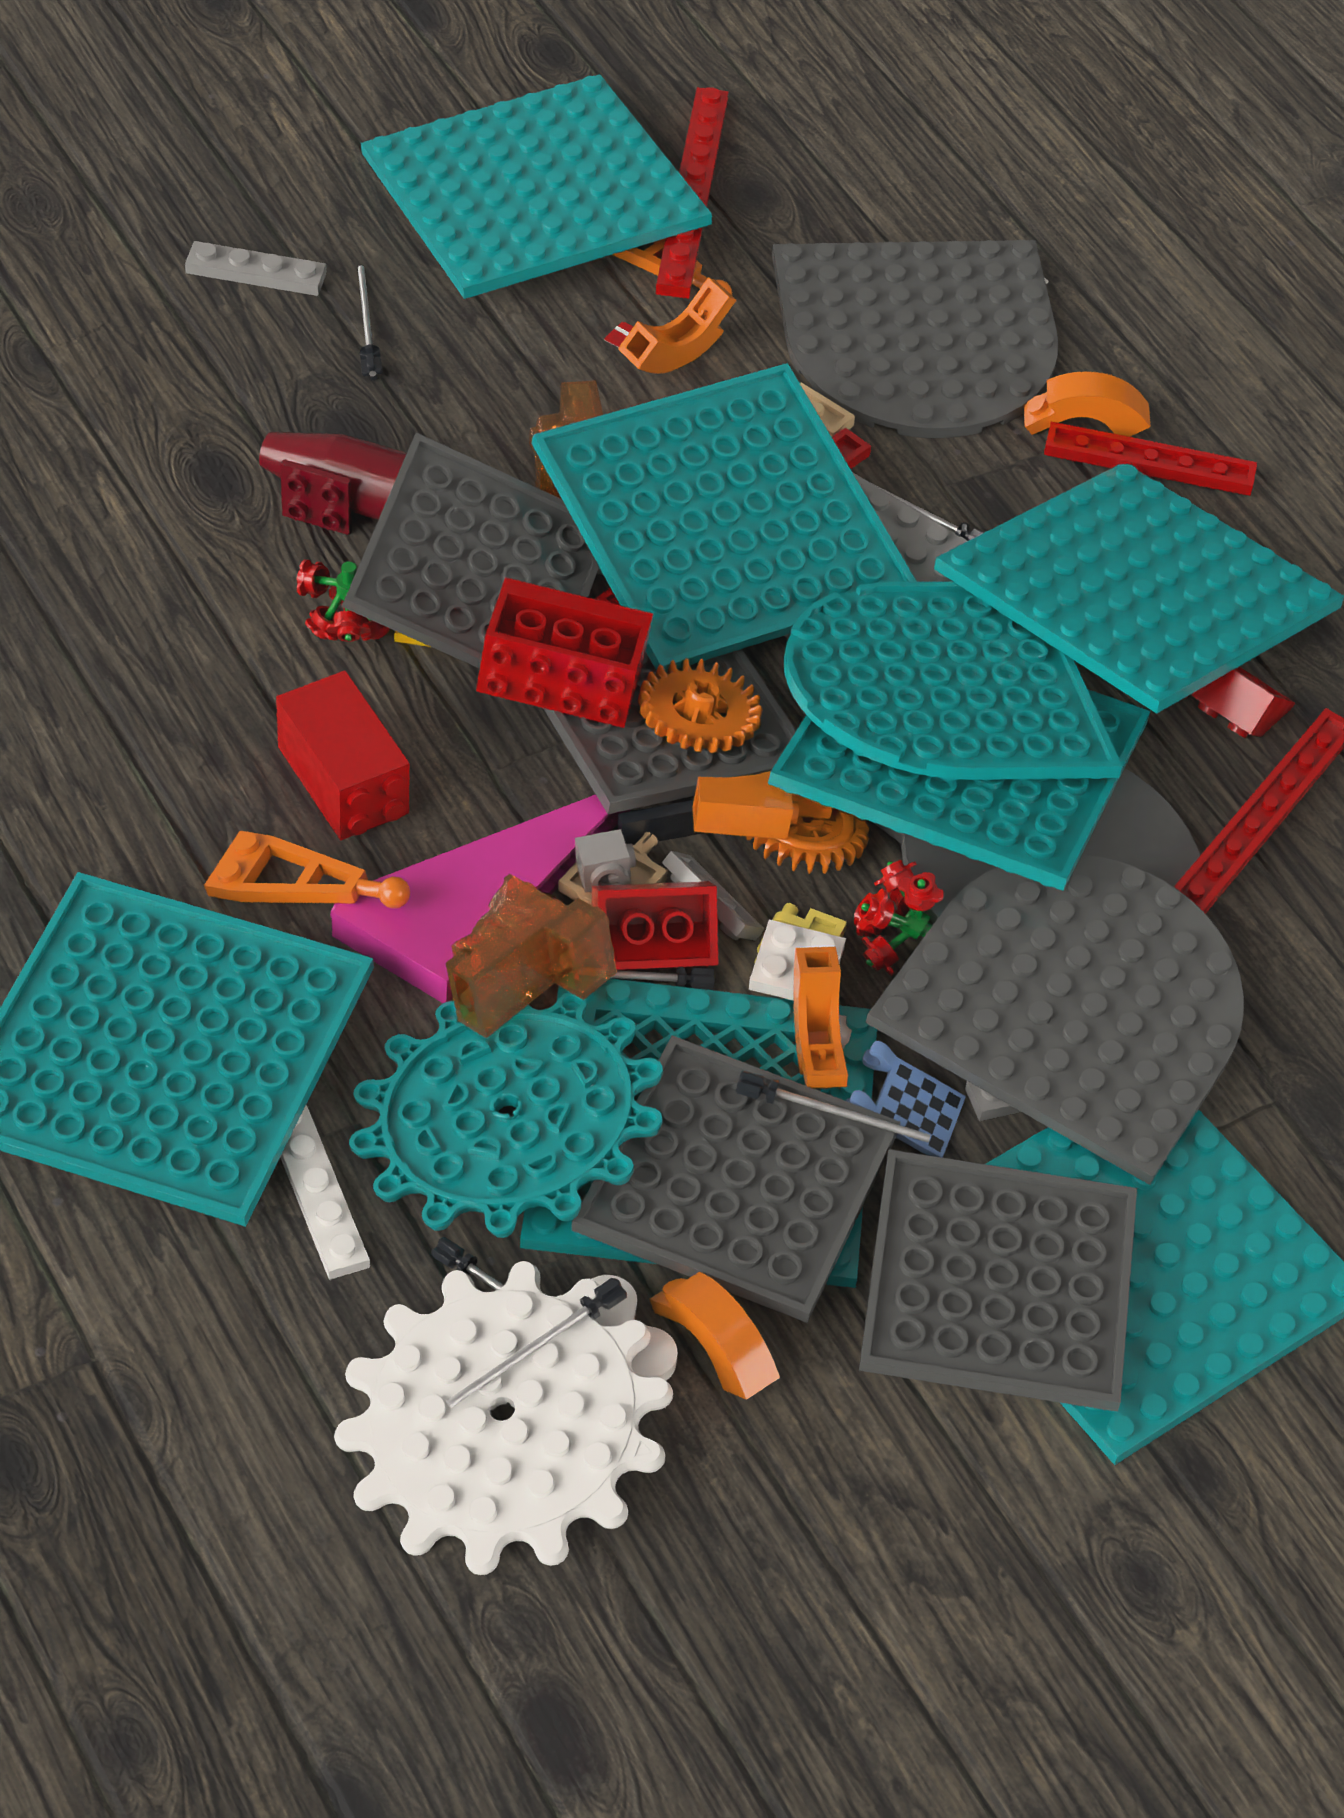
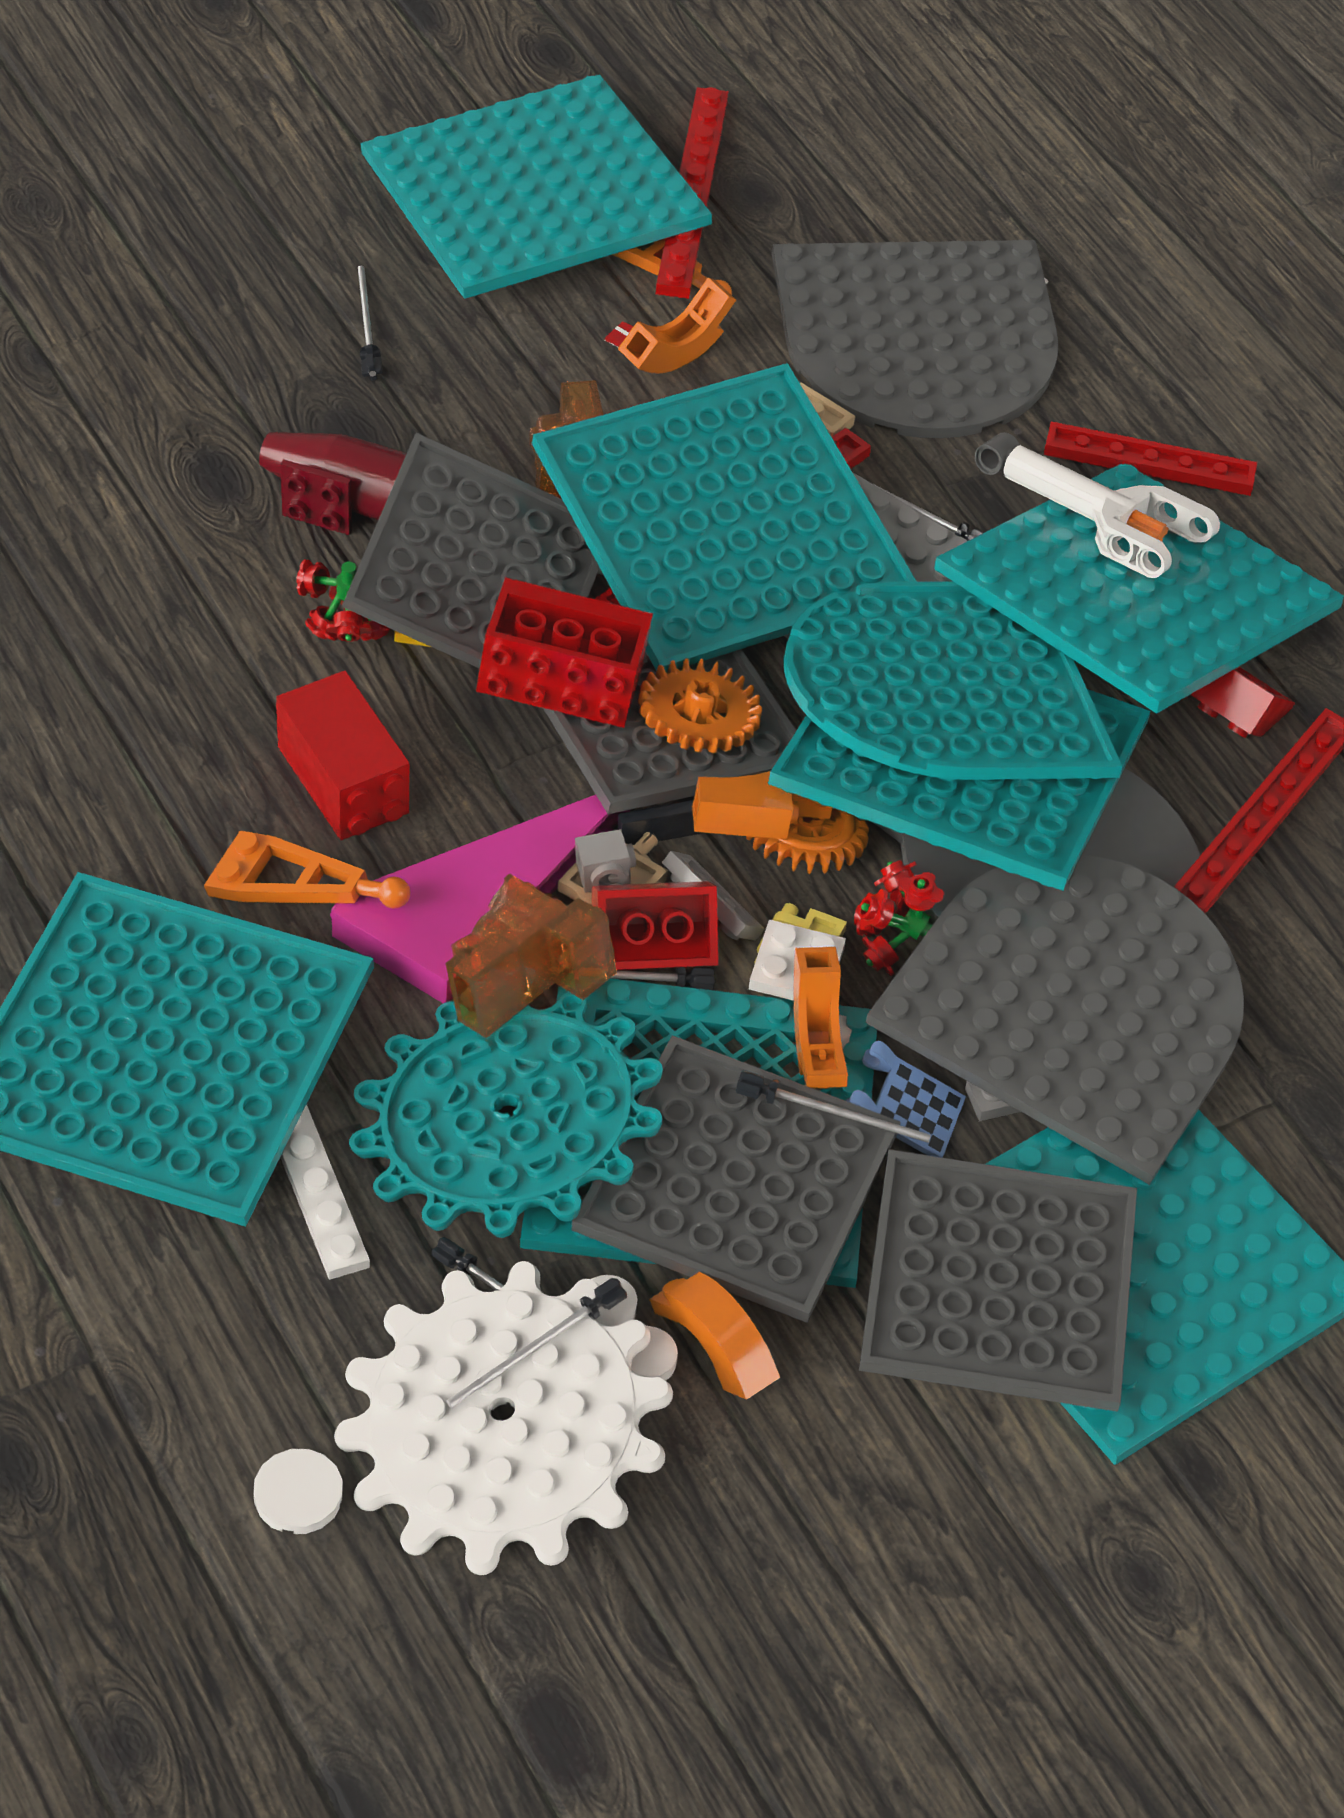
light grey plate [185,241,326,296] -> none
orange arch [1024,372,1151,437] -> none
none -> white tile [254,1449,343,1534]
none -> white piece [975,432,1220,578]

